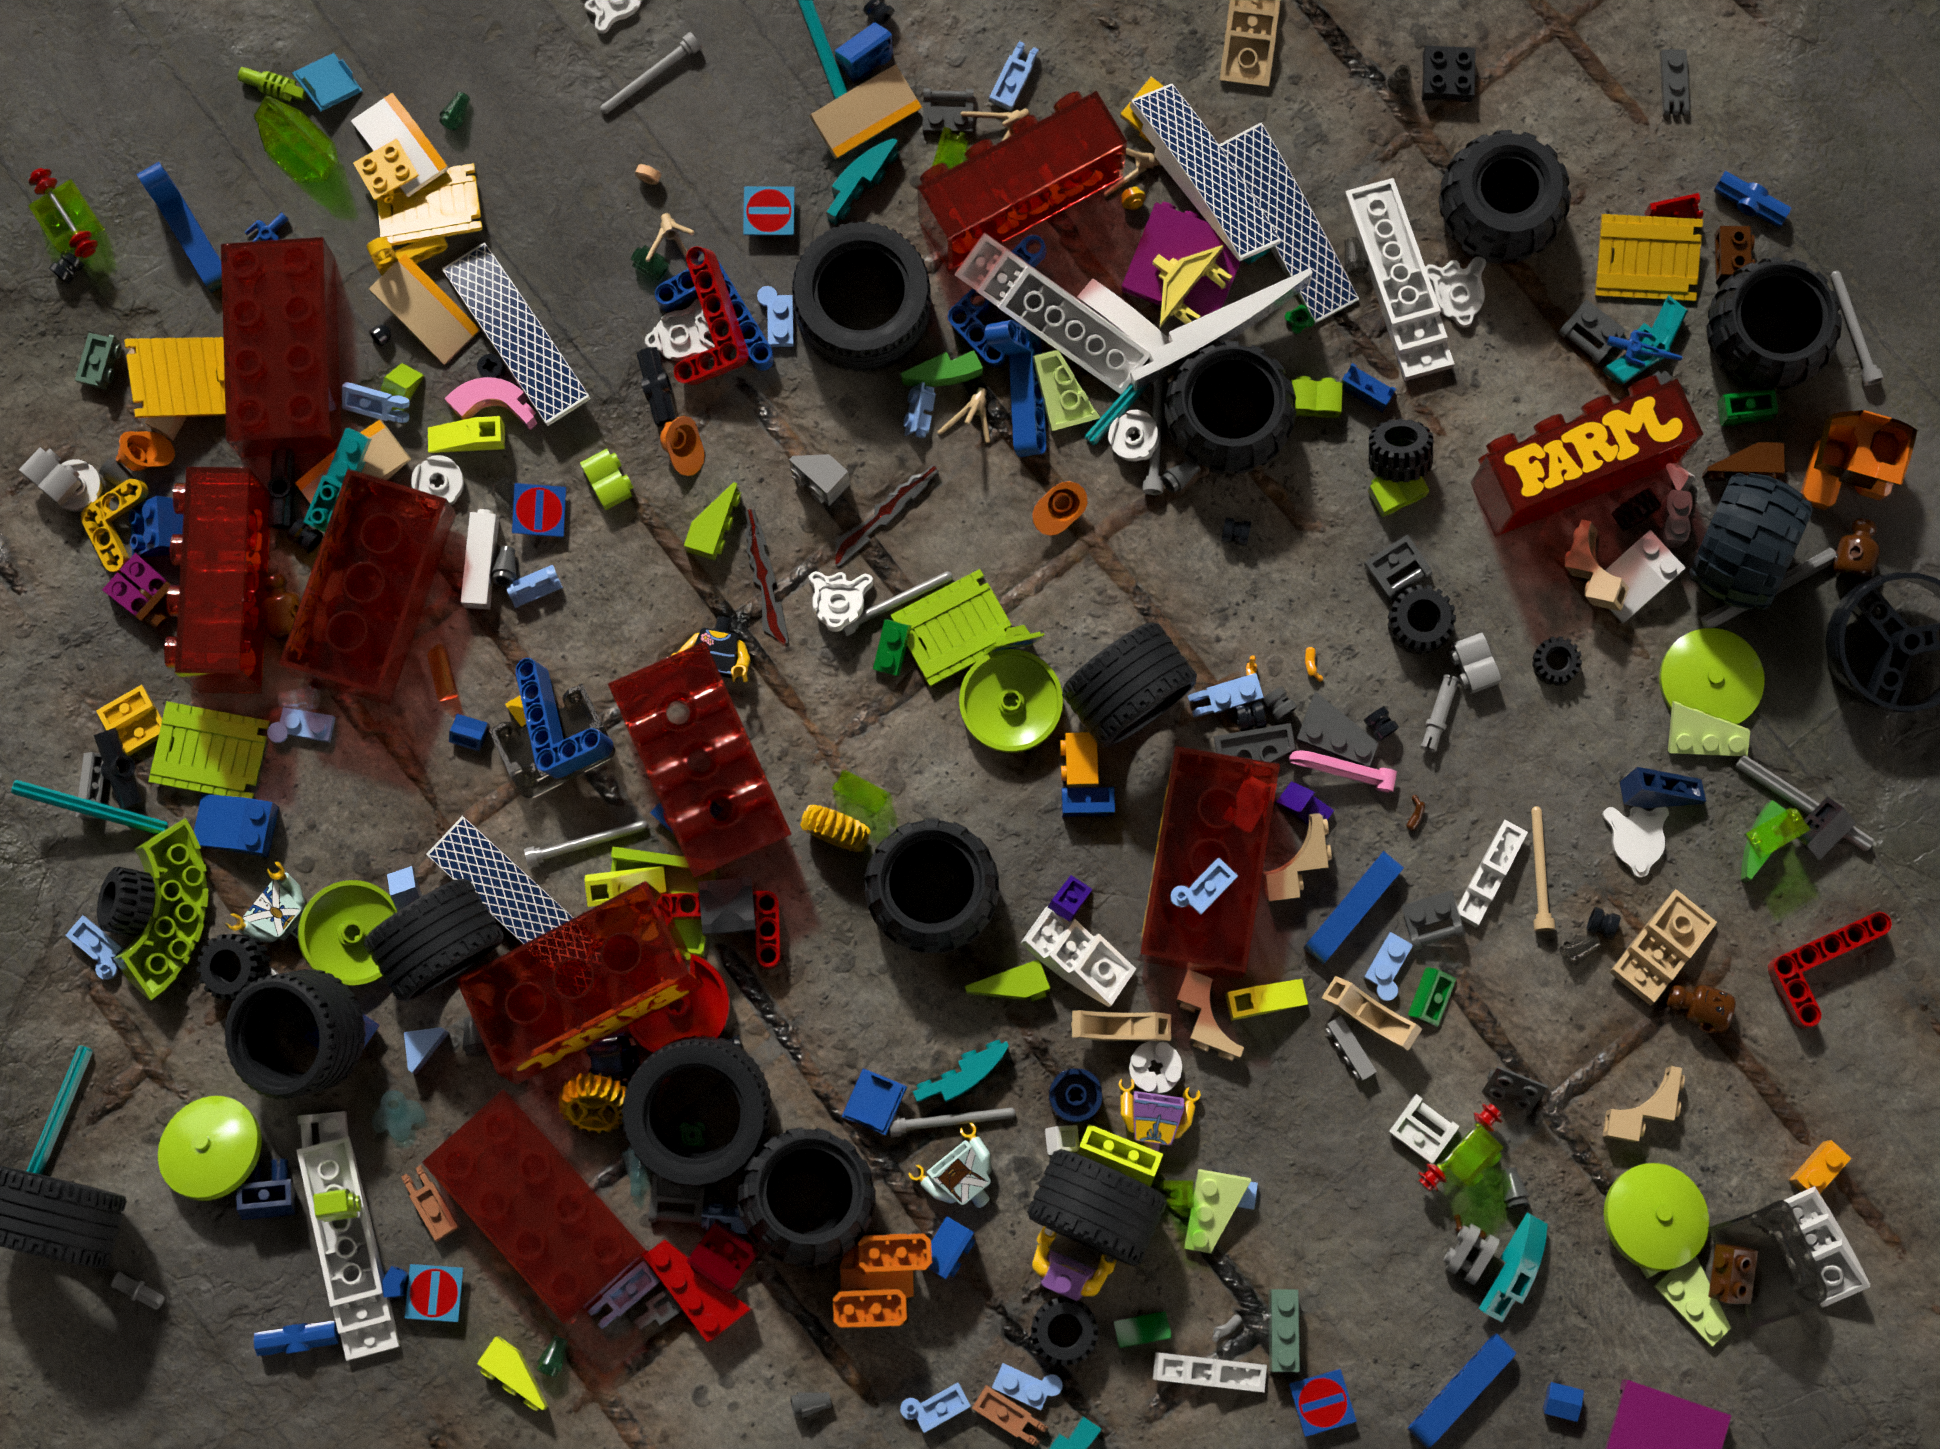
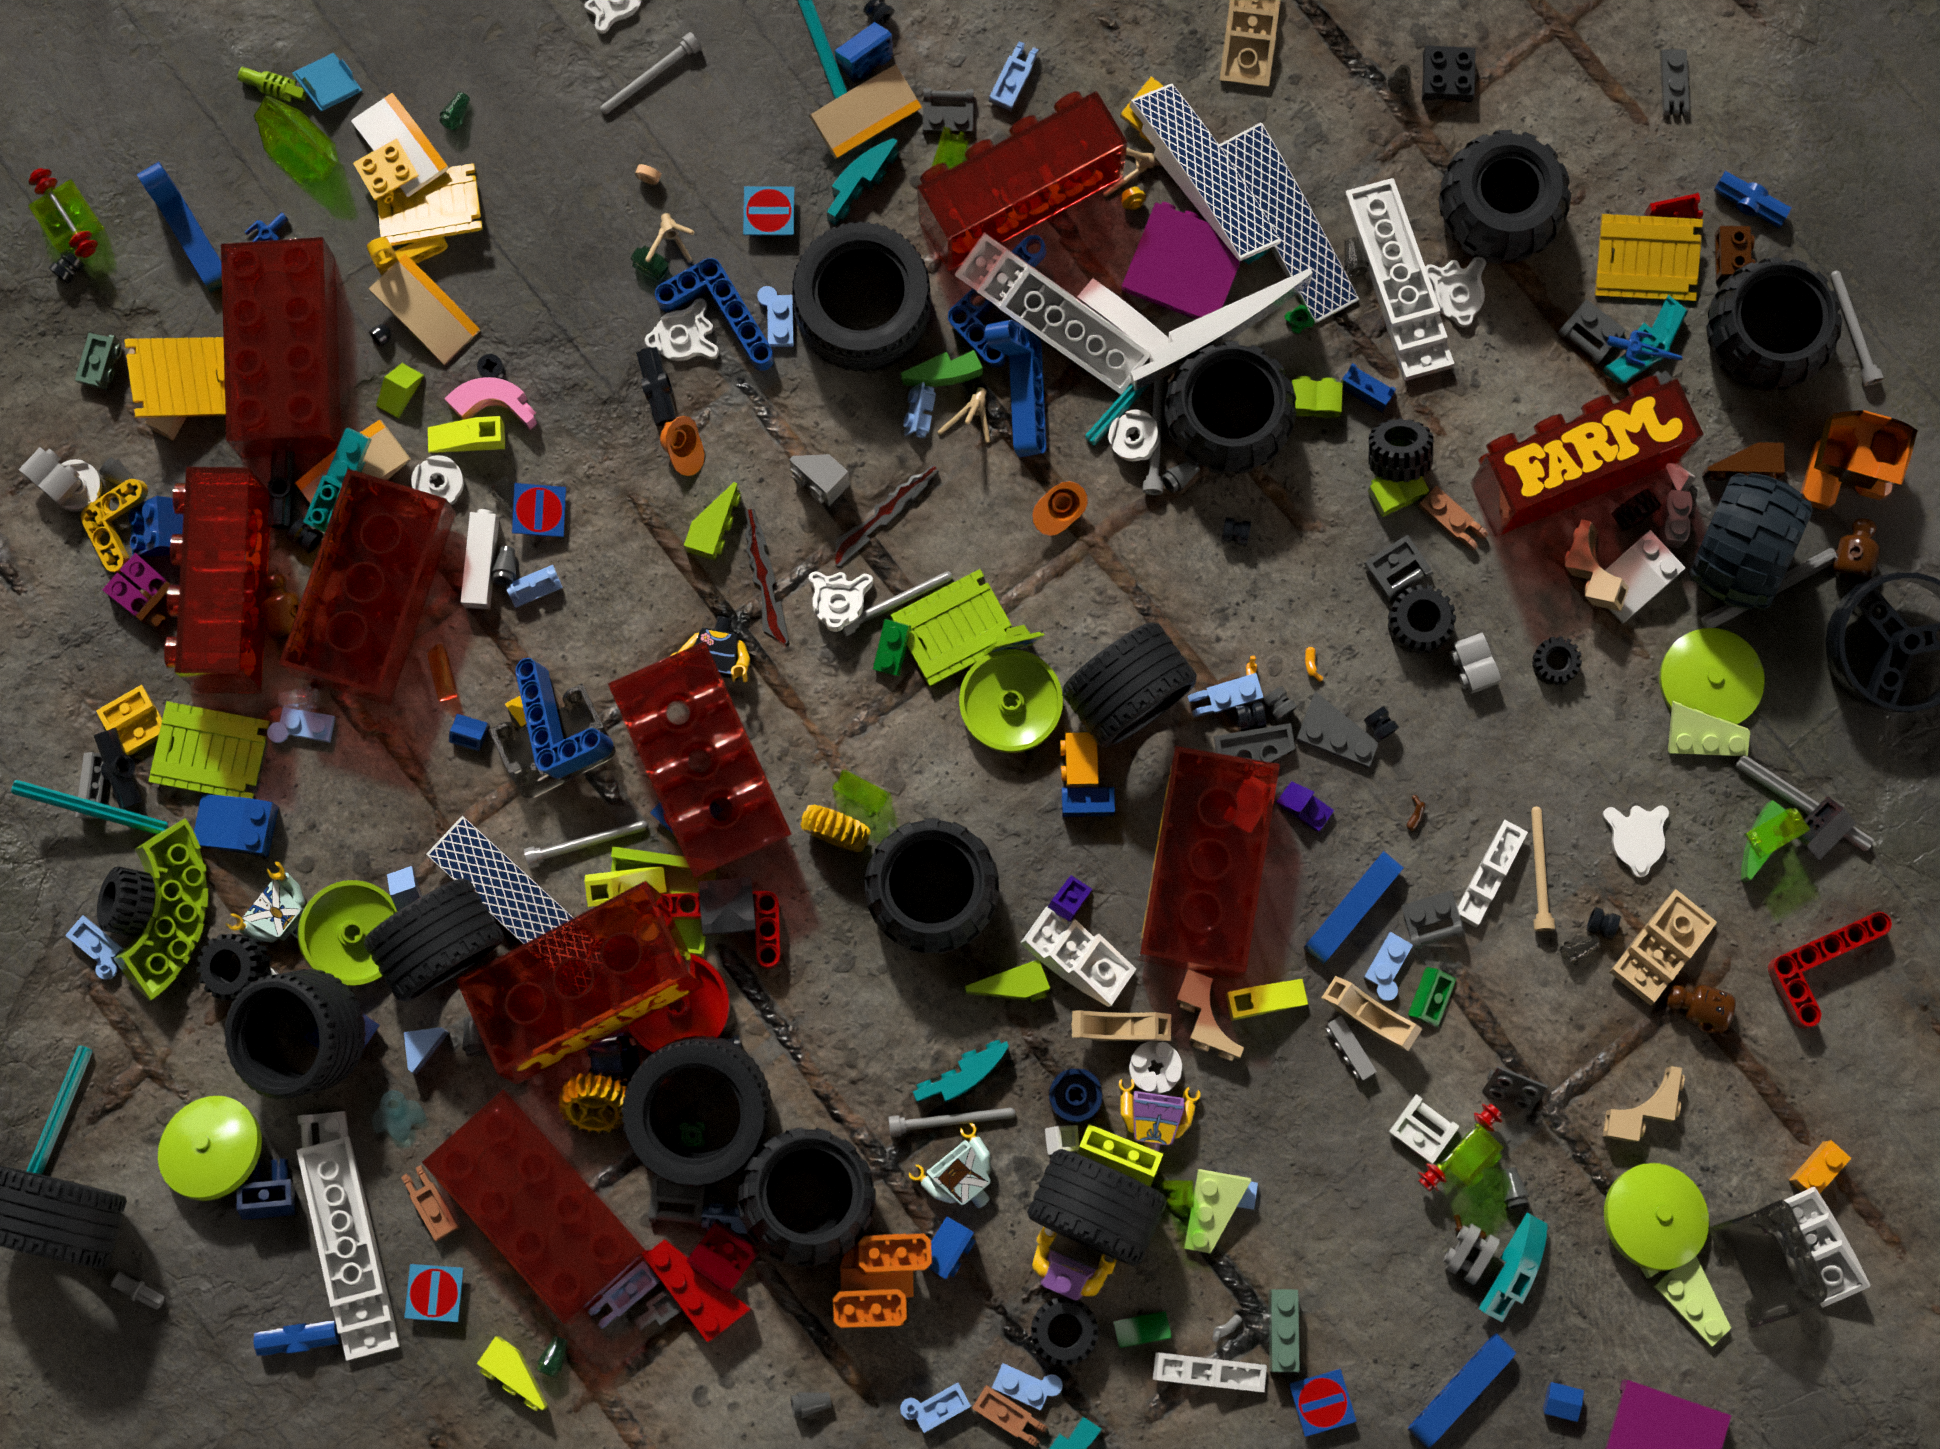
orange piece [116,431,175,471] -> none
lime brick [313,1189,362,1222] -> none
light blue hinge [342,382,410,423] -> none
blue piece [382,1266,409,1298] -> none
dark blue slope [442,242,590,426] -> none
lime brick [580,449,634,511] -> none
clear light blue cone [622,1146,645,1196] -> none
red beam [674,246,749,385] -> none
blue piece [841,1068,907,1135] -> none
tan plant [960,109,1030,163] -> none
yellowish green wing [1032,350,1100,431] -> none
light yellow connector [1153,245,1233,328] -> none
light blue hinge [1170,857,1238,915] -> none
tan arch [1263,813,1332,901] -> none
bright pink piece [1289,751,1397,793] -> none
light grey pin [1420,675,1460,752] -> none
dark blue slope [1619,767,1706,808] -> none
reddish brown brick [1708,1244,1758,1304] -> none
green brick [1717,389,1778,426] -> none
none -> nougat hinge [1418,486,1488,550]

